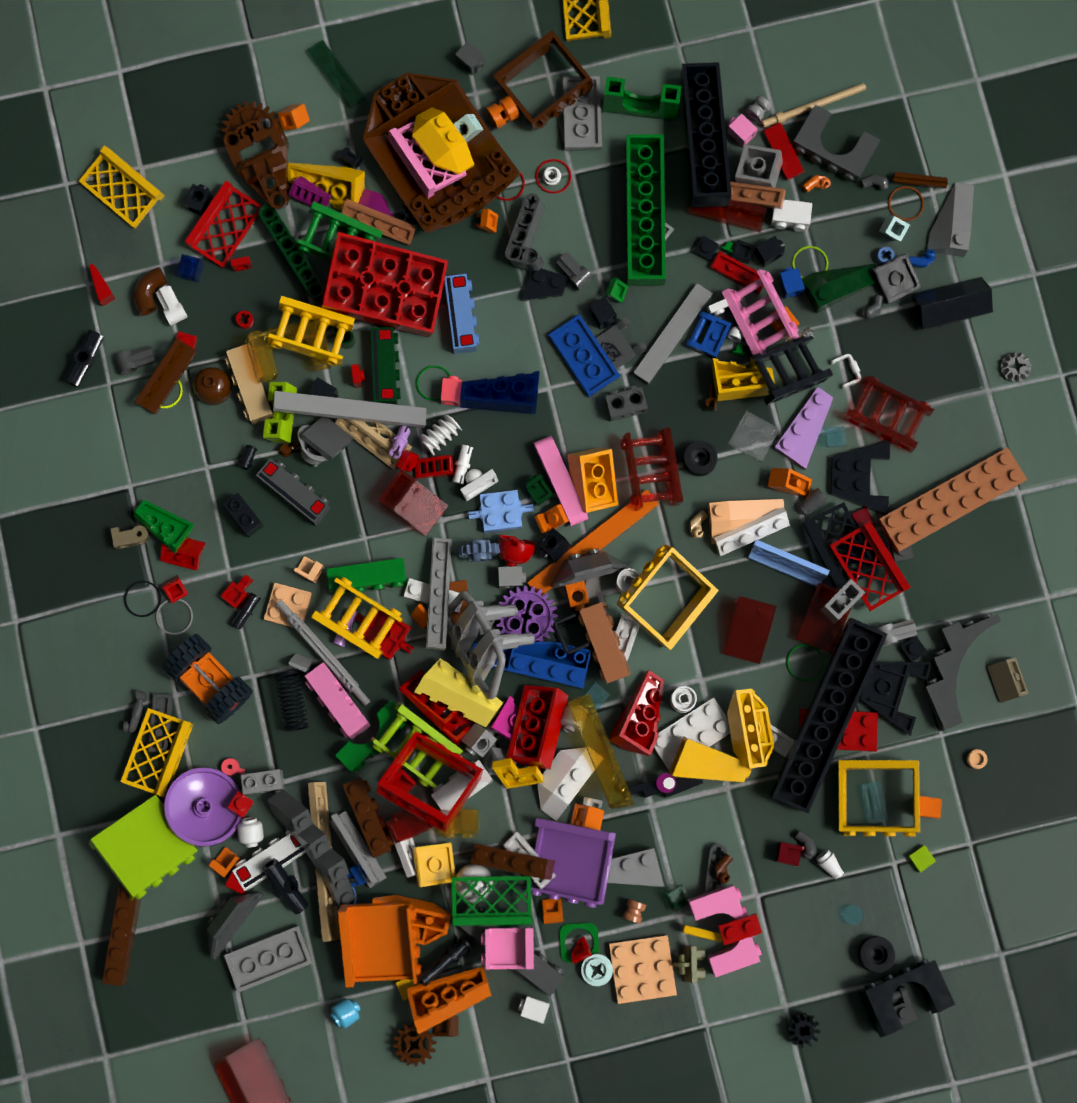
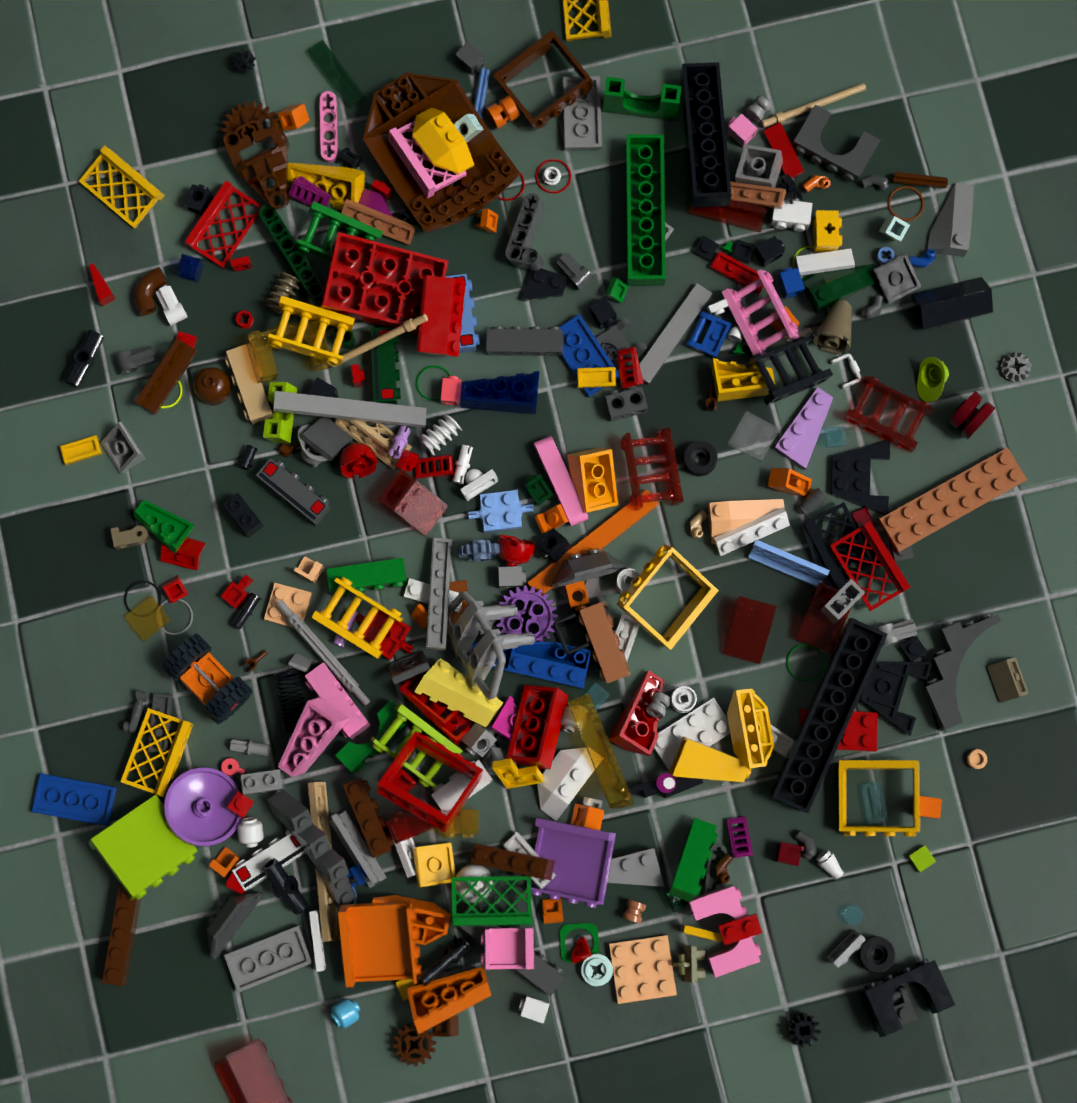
none -> blue tile [31,773,117,826]
none -> yellow tile [60,435,102,465]
none -> light grey slope [101,422,146,474]
none -> clear yellow piece [125,596,171,641]
none -> light grey axle [230,739,270,757]
none -> black gear [232,48,256,73]
none -> reddish brown hand [243,650,268,673]
none -> dark tan piece [265,272,300,315]
none -> bright pink wedge [278,697,350,777]
none -> white tile [309,911,326,972]
none -> bright pink beam [320,91,338,163]
none -> tan bar [331,314,428,367]
none -> red cylinder [339,443,378,479]
none -> red plate [371,179,392,201]
none -> dark grey tile [387,650,430,684]
none -> red slope [417,275,466,357]
none -> medium blue axle [474,68,490,119]
none -> dark grey brick [486,326,564,356]
none -> yellow tile [577,367,616,388]
none -> red slope [617,347,644,389]
none -> light grey wheel [646,692,671,719]
none -> green brick [668,818,718,902]
none -> magenta slope [726,816,753,858]
none -> black plate [780,174,802,204]
none -> white tile [795,249,855,275]
none -> yellow brick [813,210,842,252]
none -> dark tan cone [813,300,852,354]
none -> light grey plate [826,929,866,968]
none -> lime piece [917,357,949,402]
none -> dark red wheel [947,391,995,440]

